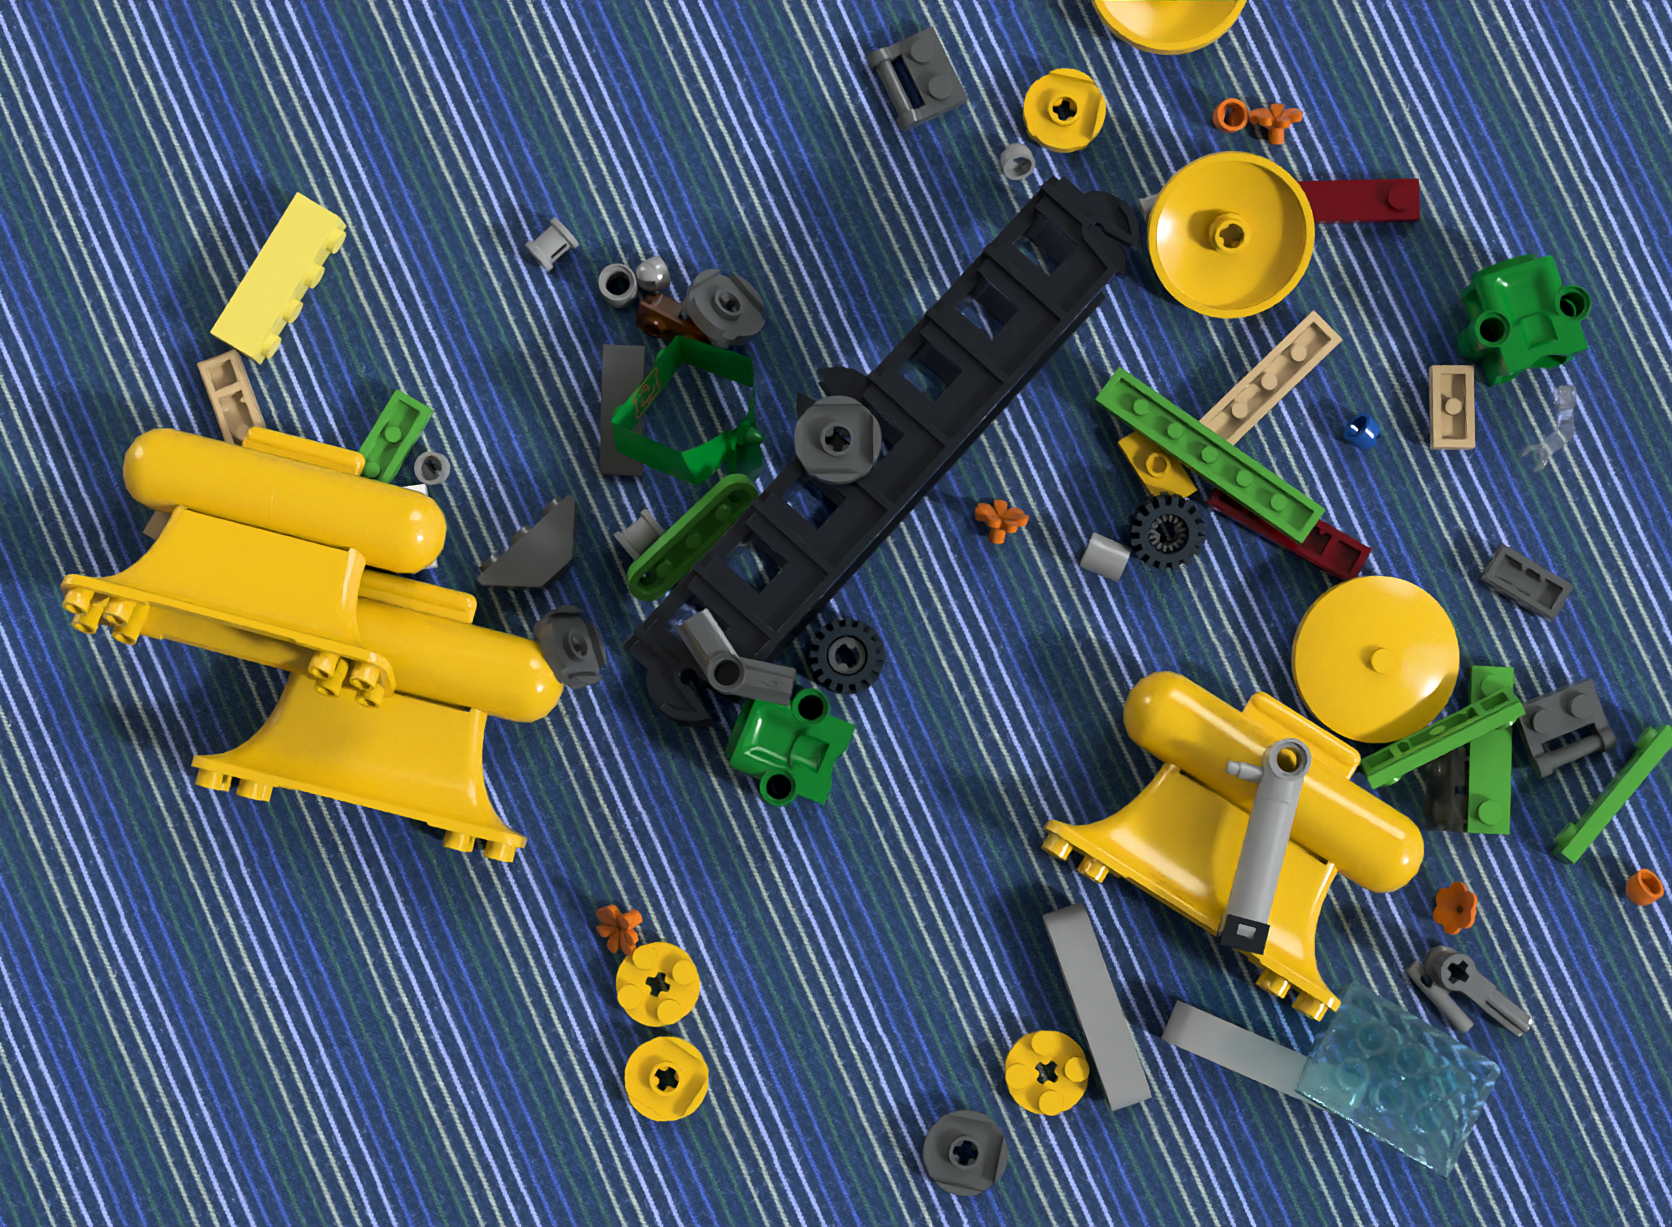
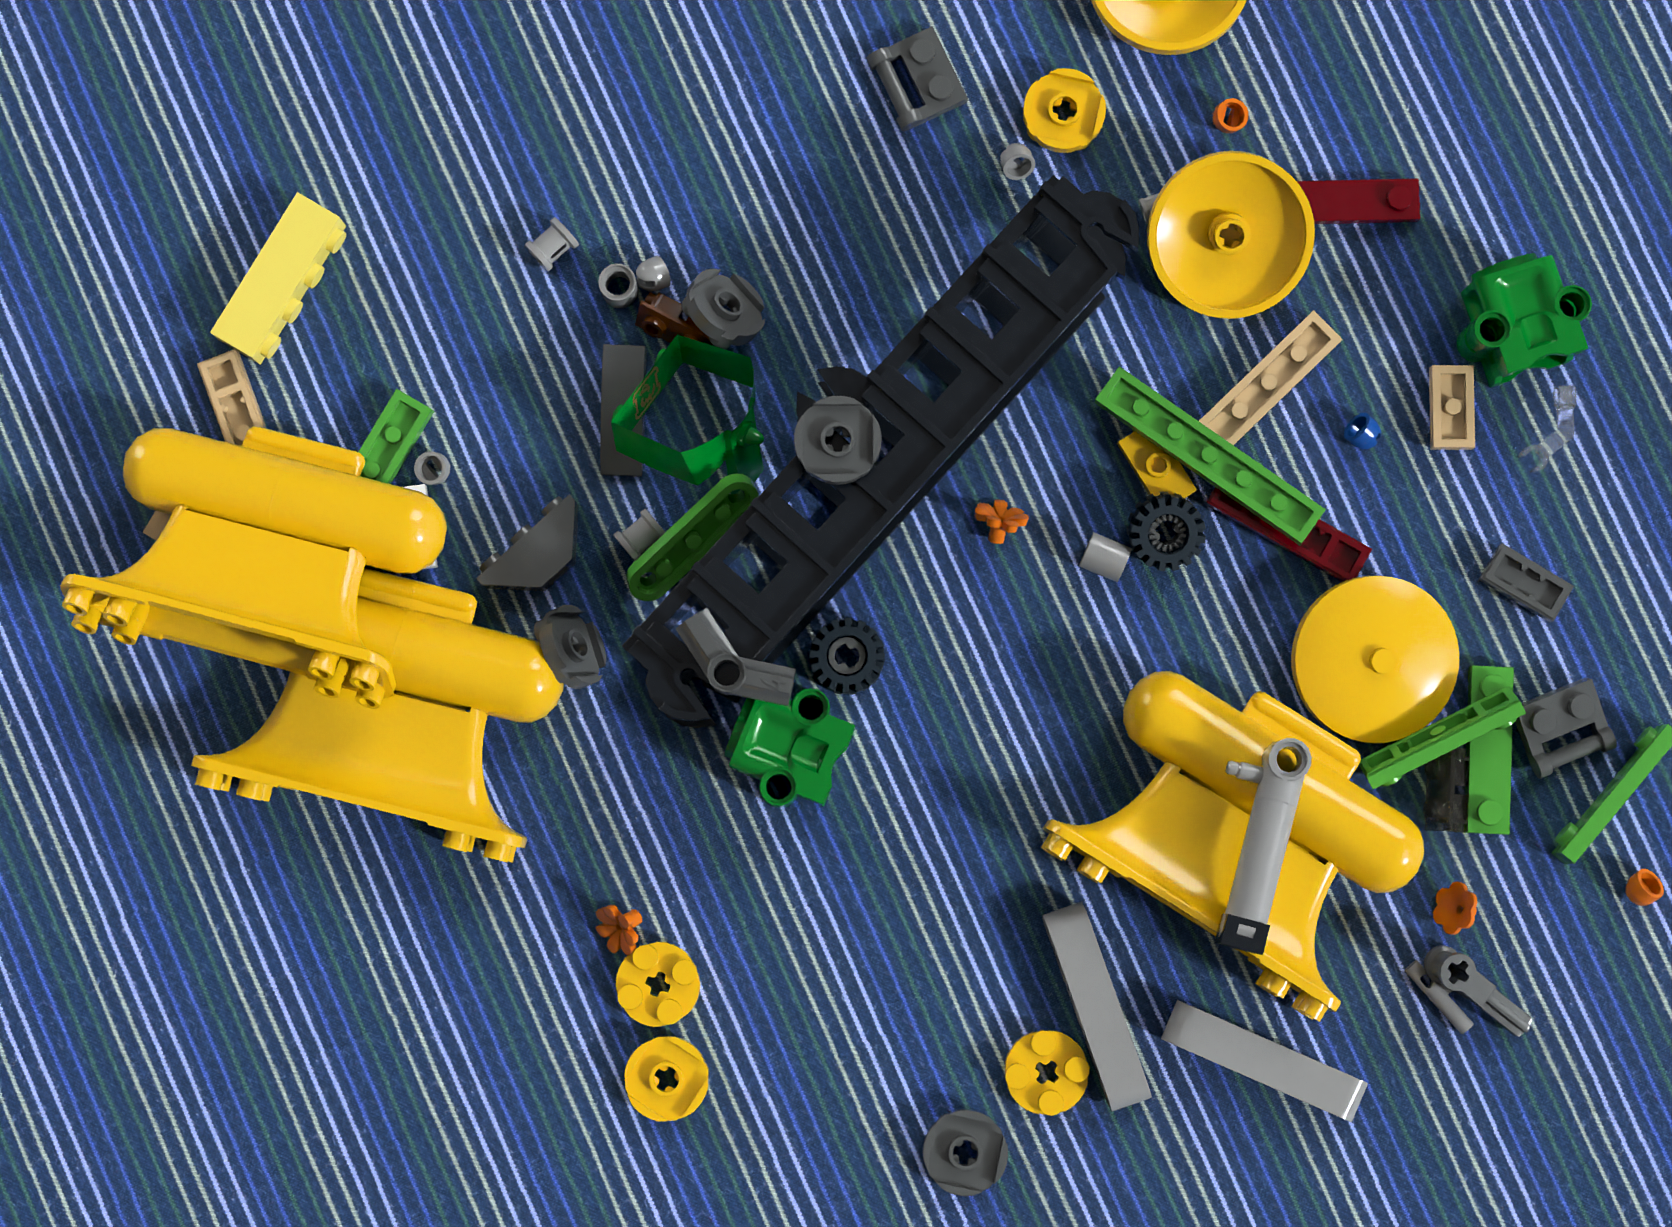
orange plant [1248,103,1303,145] -> none
clear light blue slope [1295,980,1502,1180] -> none

